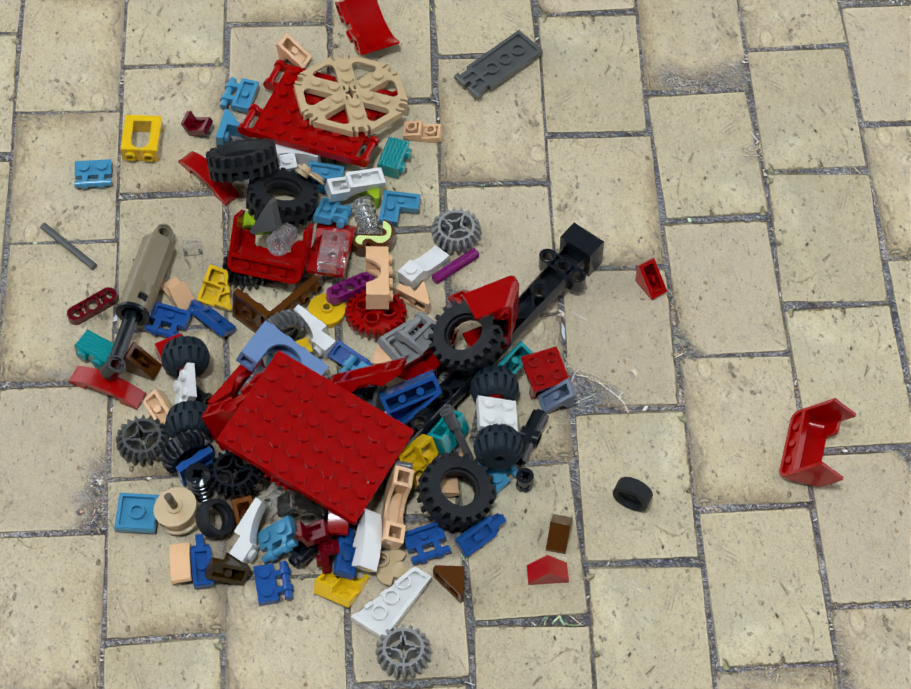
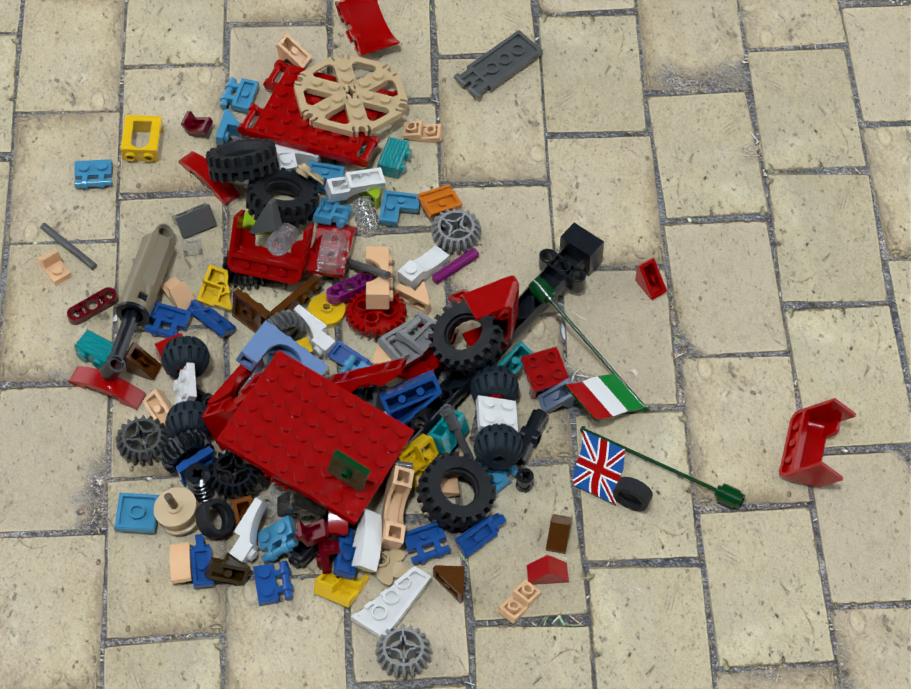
reddish brown animal [352,219,395,257] -> none
none -> light nougat slope [36,250,71,286]
none -> dark grey panel [171,203,217,238]
none -> plate [327,449,371,493]
none -> dark grey bar [347,258,391,279]
none -> orange plate [417,184,462,219]
none -> light nougat slope [498,579,541,624]
none -> flag [528,276,649,421]
none -> flag [573,426,746,509]

